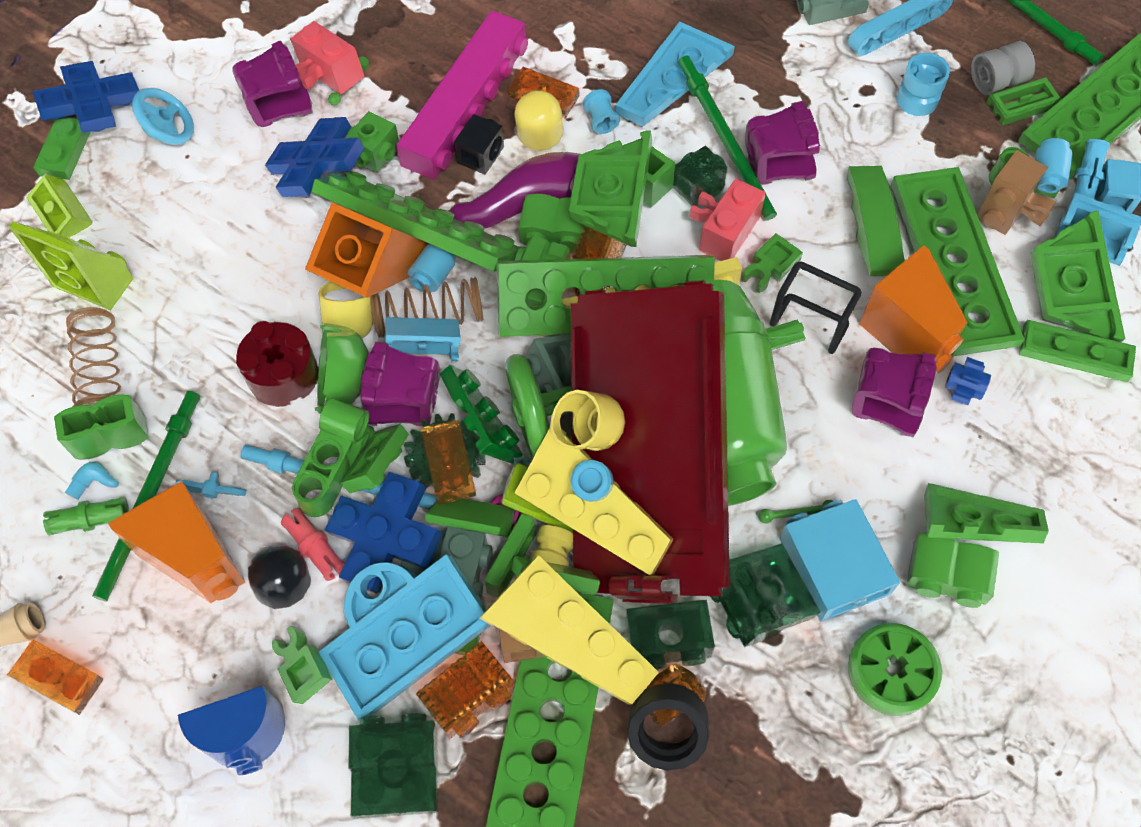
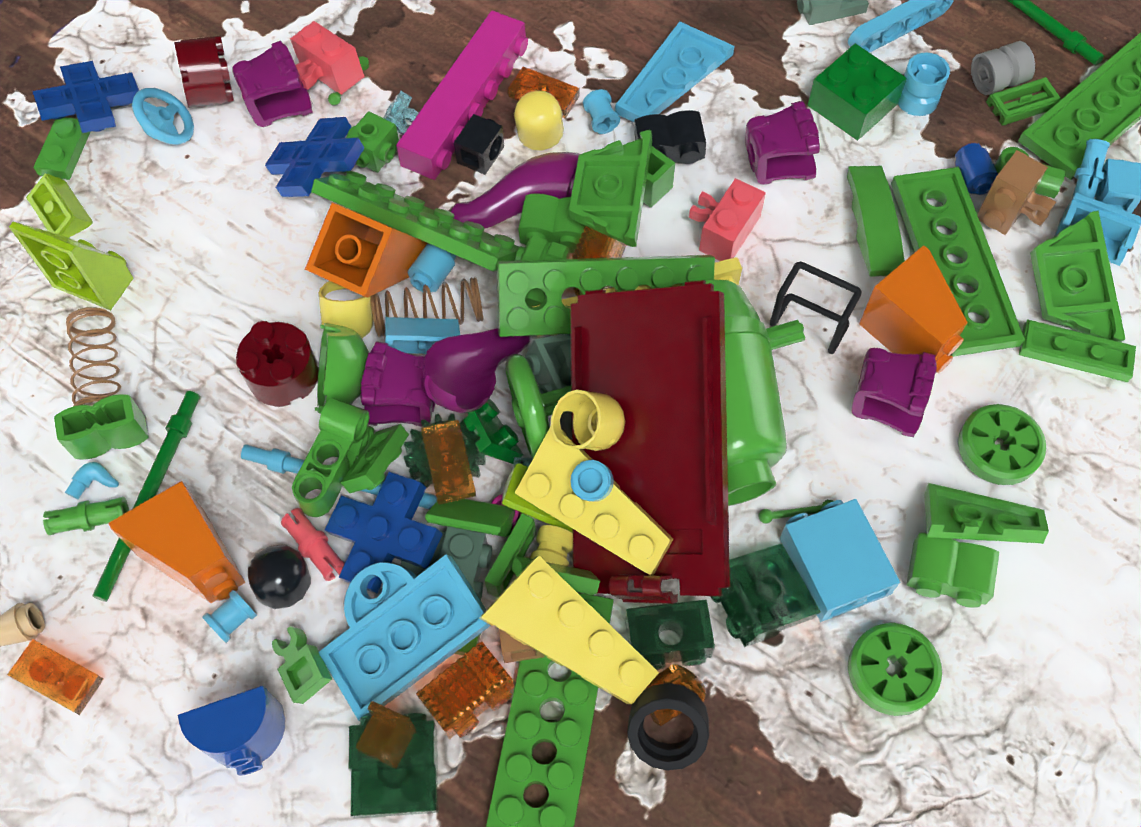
medium azure piece [176,472,246,498] -> none
clear green brick [673,145,728,206] -> none
green bar [678,55,777,221] -> none
bright green plate [742,233,803,293] -> none
blue gear [945,357,991,405] -> none
medium azure brick [1035,138,1073,193] -> none
none -> dark red brick [174,35,234,107]
none -> medium azure bush [202,589,257,643]
none -> clear orange panel [355,701,416,769]
none -> clear light blue tile [383,91,419,135]
none -> magenta animal [422,328,530,413]
none -> black brick [634,110,706,164]
none -> green brick [807,43,907,141]
none -> blue brick [955,143,998,195]
none -> bright green wheel [958,404,1046,485]

